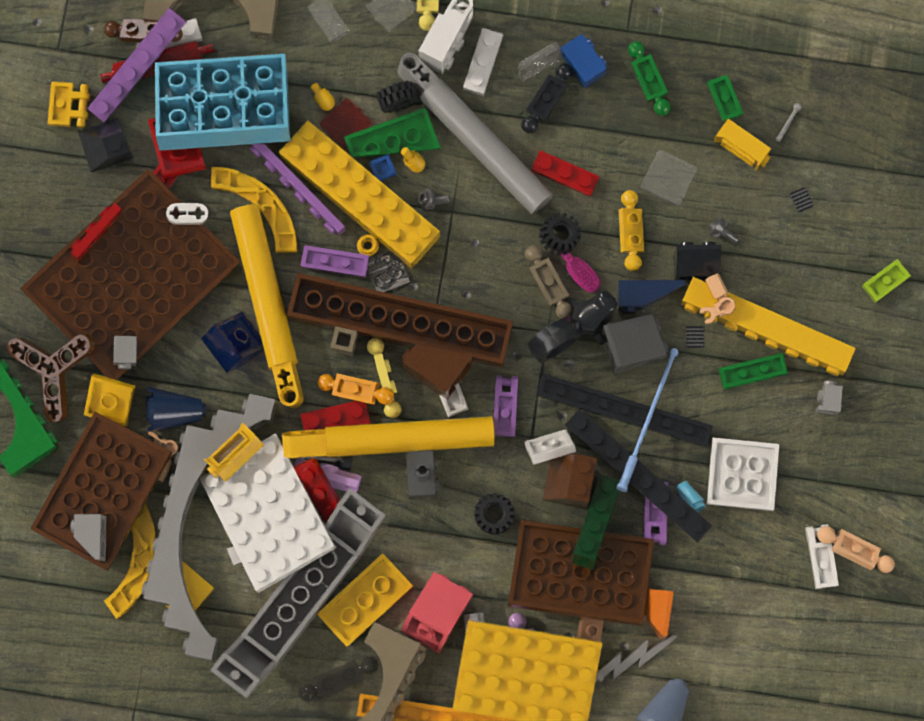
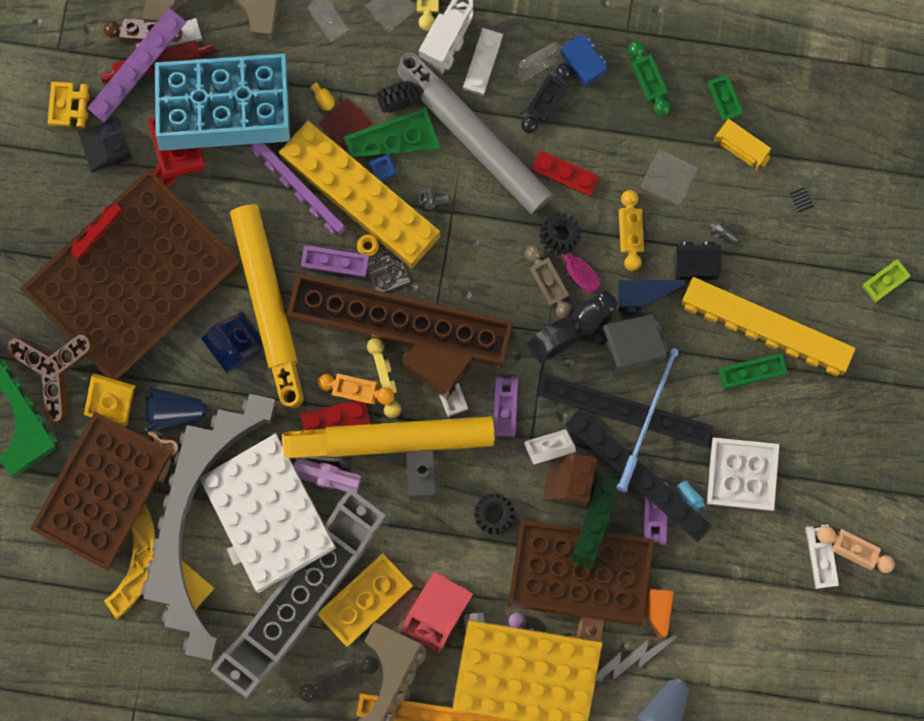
light grey slope [71,514,106,561] -> none
light grey brick [113,336,137,370] -> none
white beam [166,203,208,225] -> none
yellow window [204,423,264,482] -> none
yellow tile [211,167,298,253] -> none
red plate [294,457,340,523] -> none
dark tan brick [330,326,358,357] -> none
yellow cylinder [401,147,425,173] -> none
sticker [686,326,704,348] -> none
light nougat bar [699,273,735,325] -> none
light grey hinge [776,103,802,142] -> none
light grey brick [815,381,843,415] -> none

